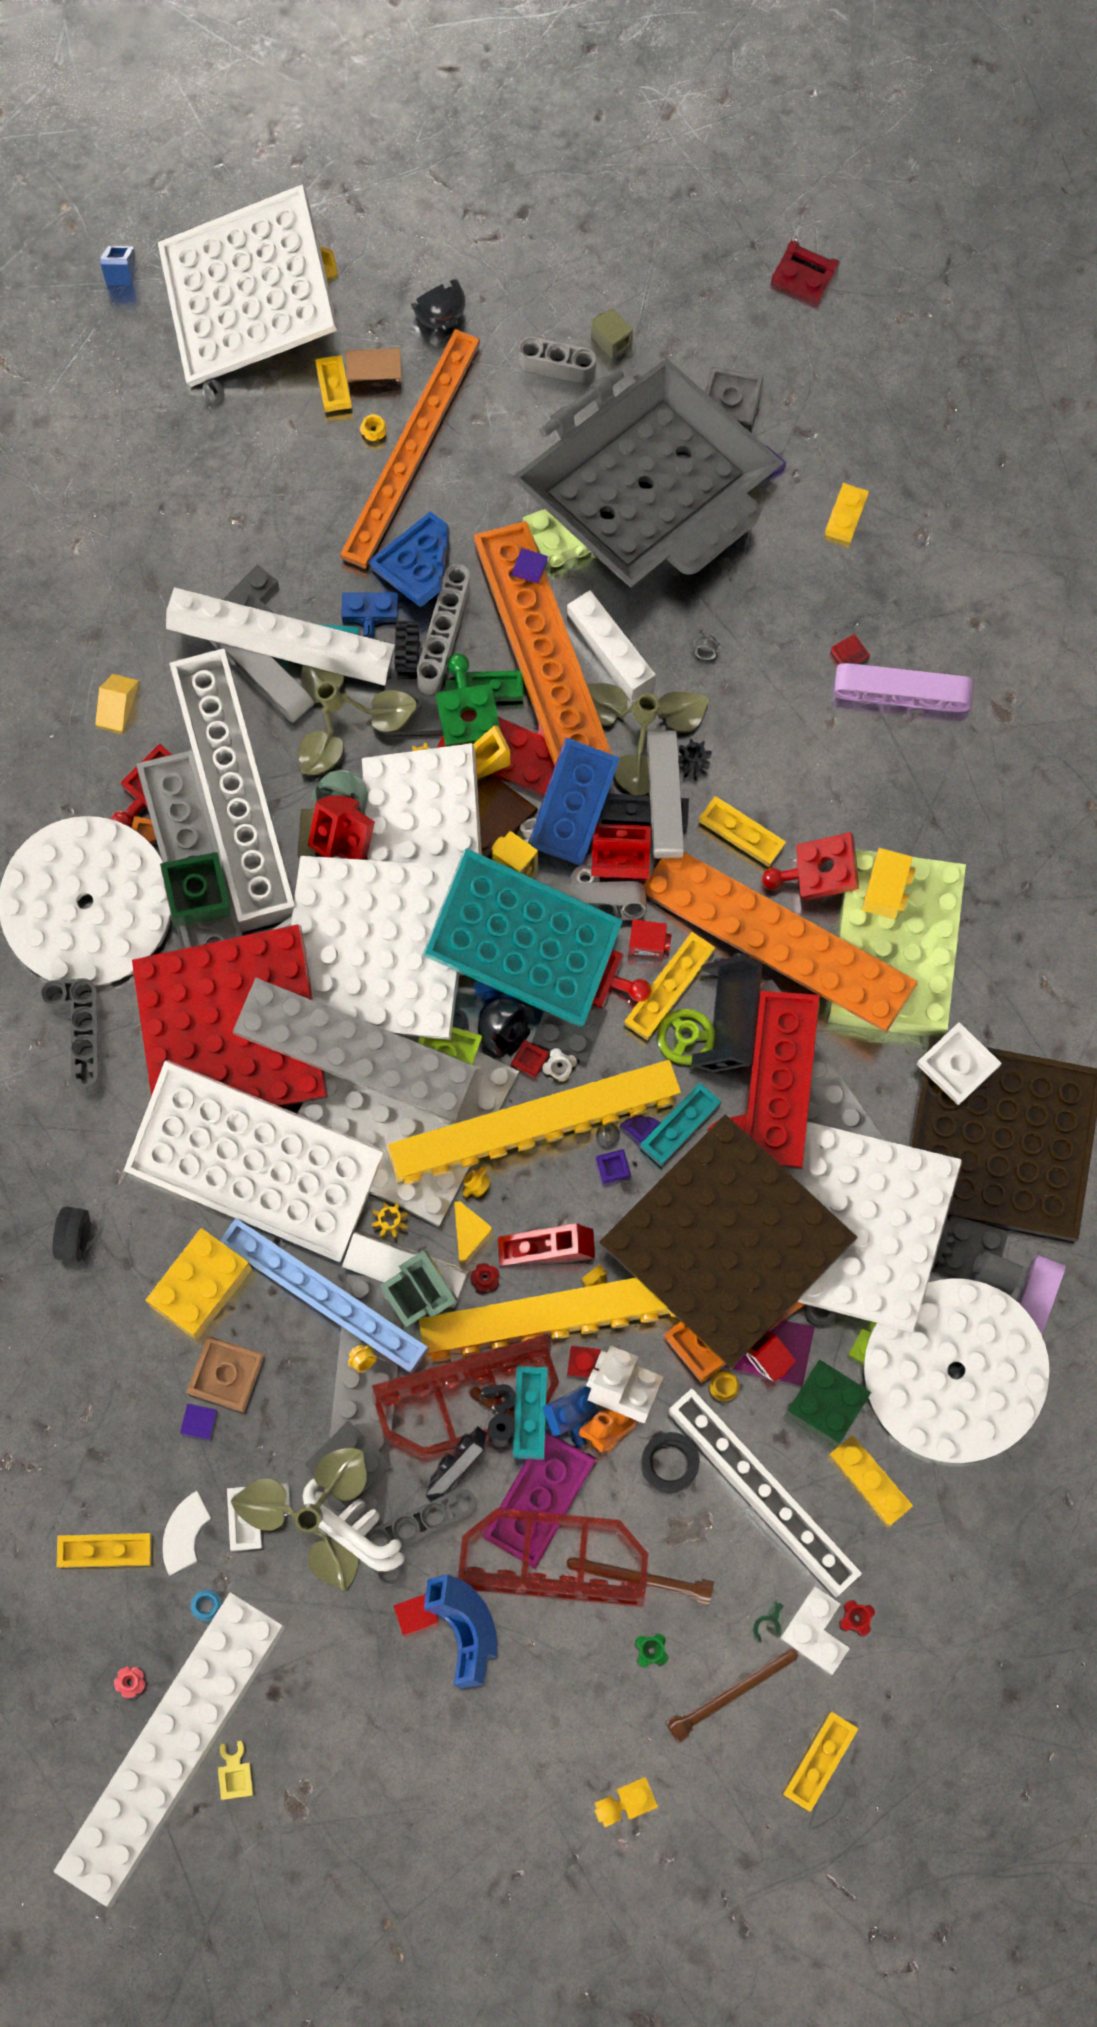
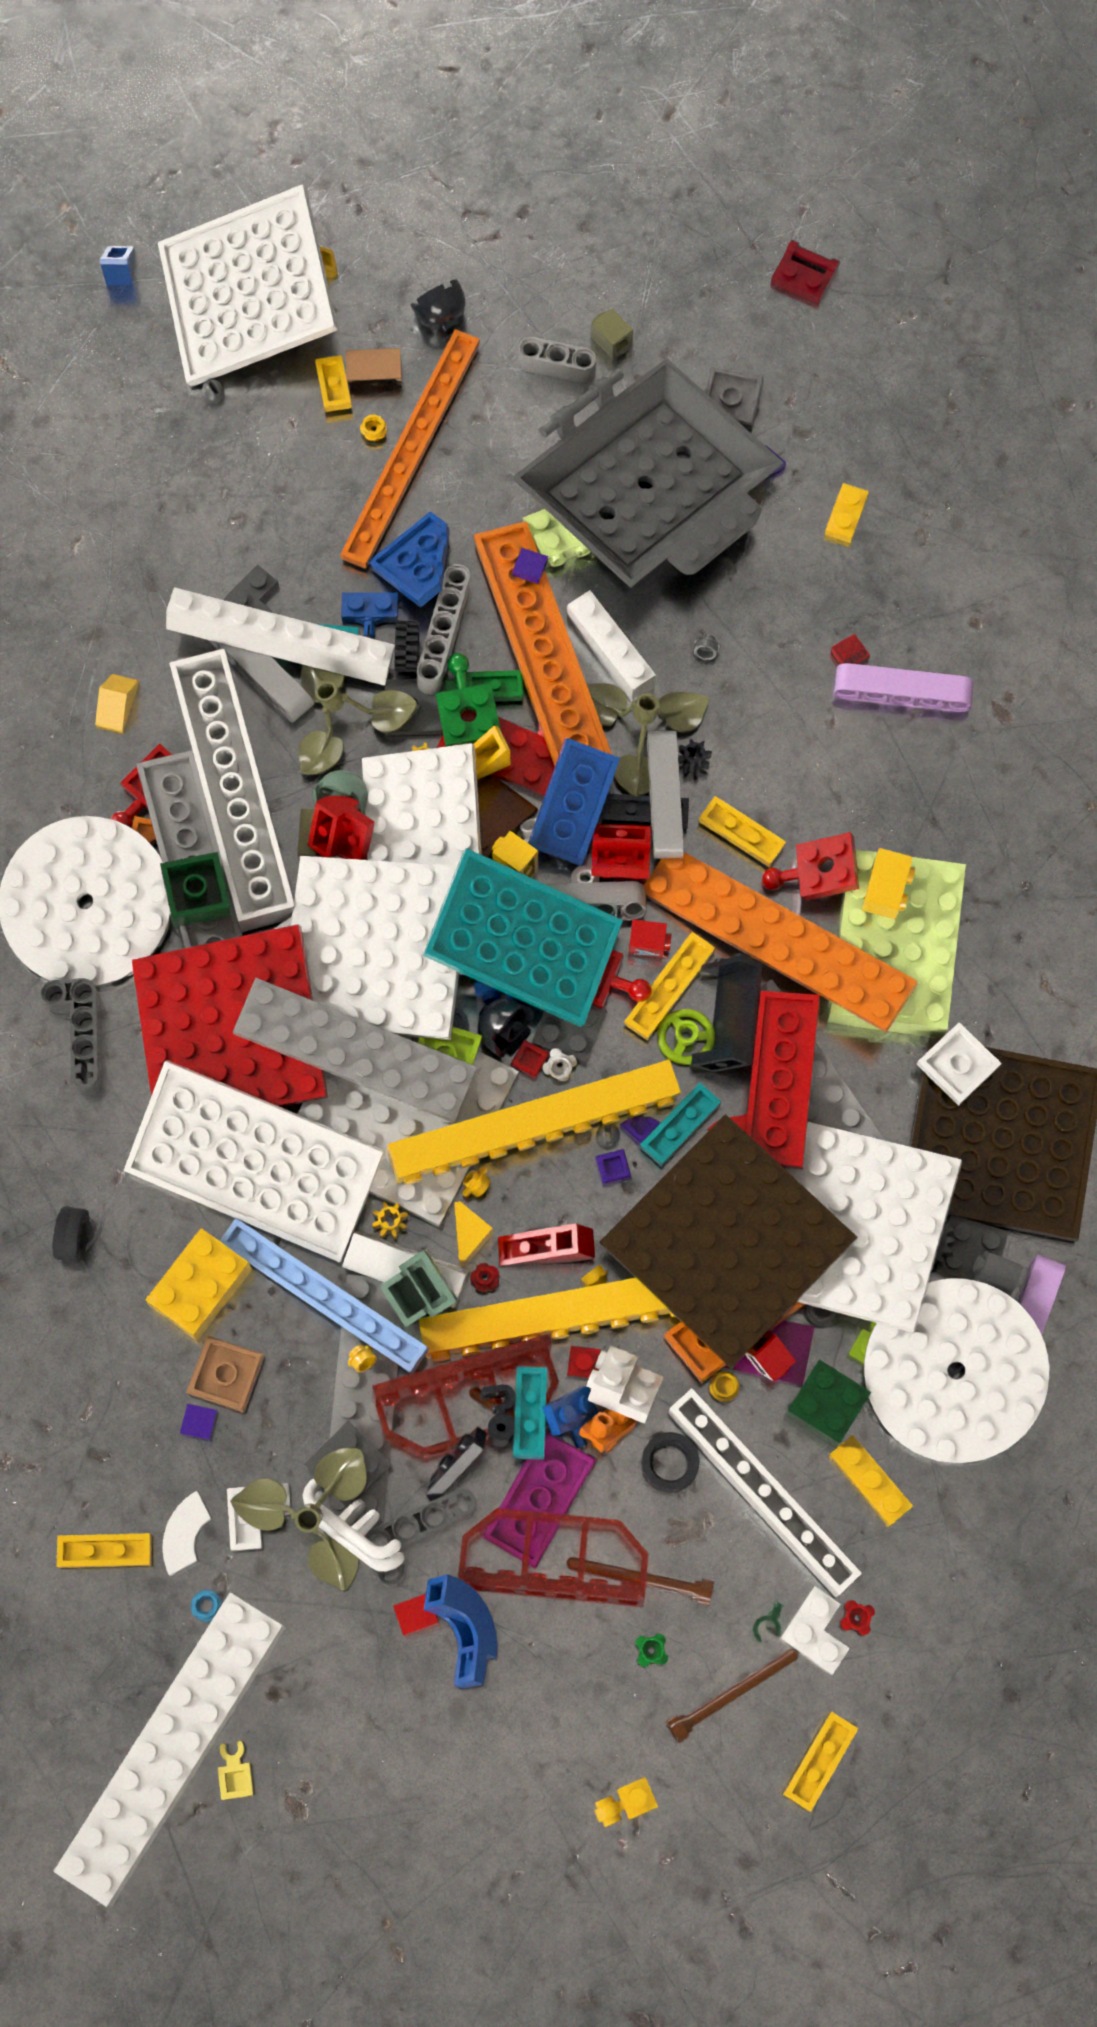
coral plate [114,1666,145,1698] -> none

